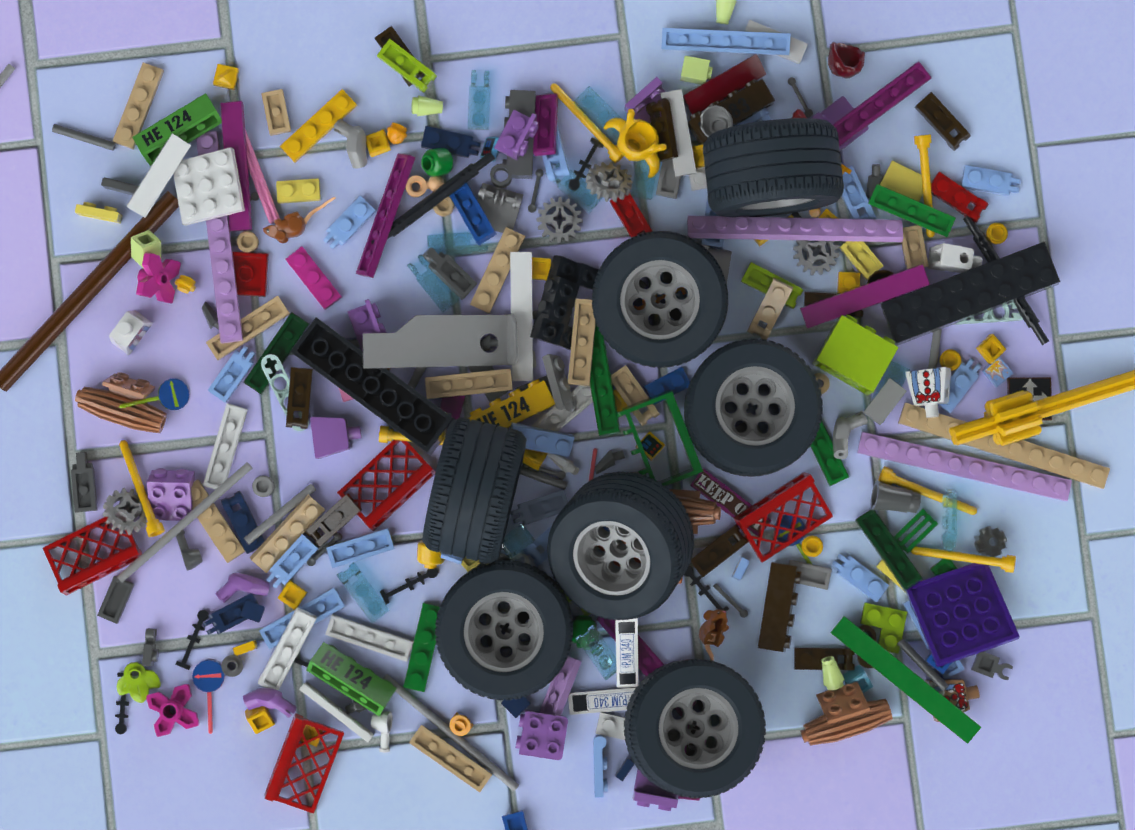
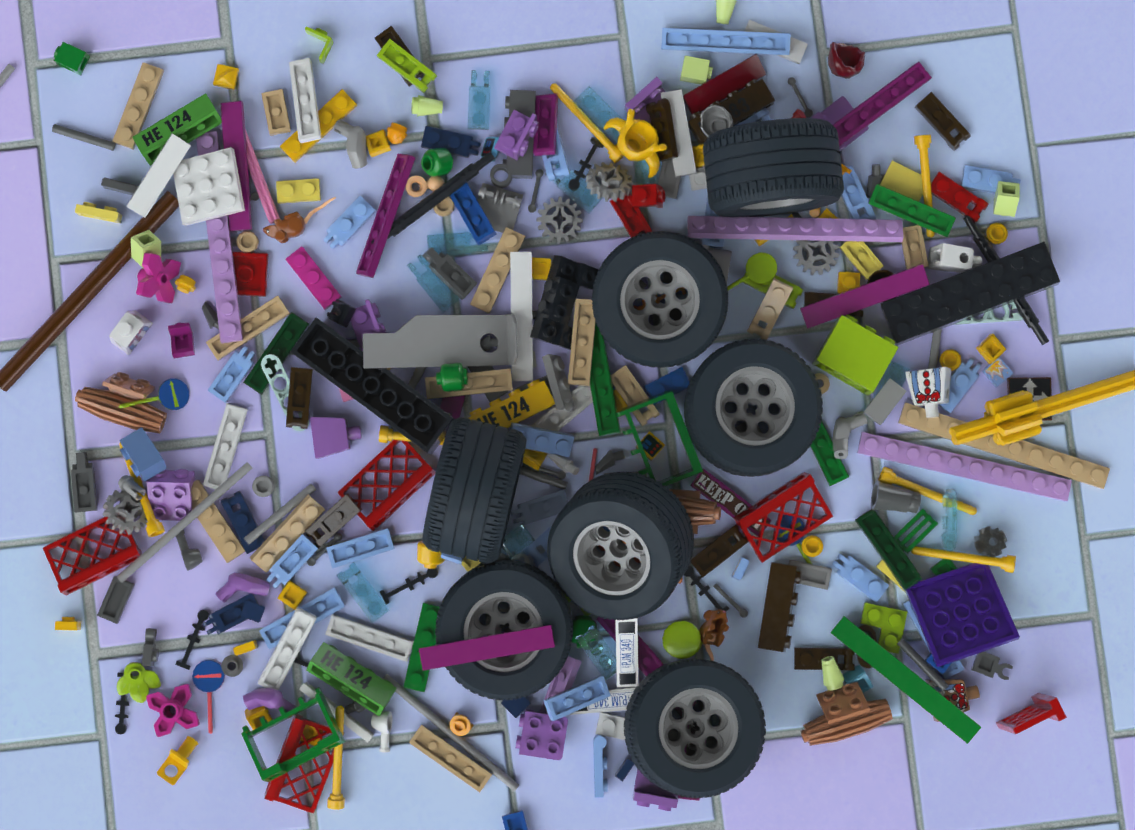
none -> green brick [54,42,90,75]
none -> yellow plate [55,617,81,630]
none -> light grey pin [118,475,146,501]
none -> medium blue brick [119,427,167,482]
none -> yellow bracket [157,736,199,786]
none -> magenta bracket [168,323,195,359]
none -> green hinge [241,687,345,782]
none -> white plate [289,58,322,143]
none -> lime bracket [305,26,334,64]
none -> black tile [327,299,356,328]
none -> yellow piece [327,705,345,810]
none -> magenta tile [419,625,555,671]
none -> green head [436,363,468,392]
none -> light blue plate [543,676,611,721]
none -> red bracket [632,184,666,208]
none -> lime piece [662,621,703,659]
none -> lime piece [727,252,777,291]
none -> yellowish green brick [993,181,1020,217]
none -> red fence [996,693,1067,734]

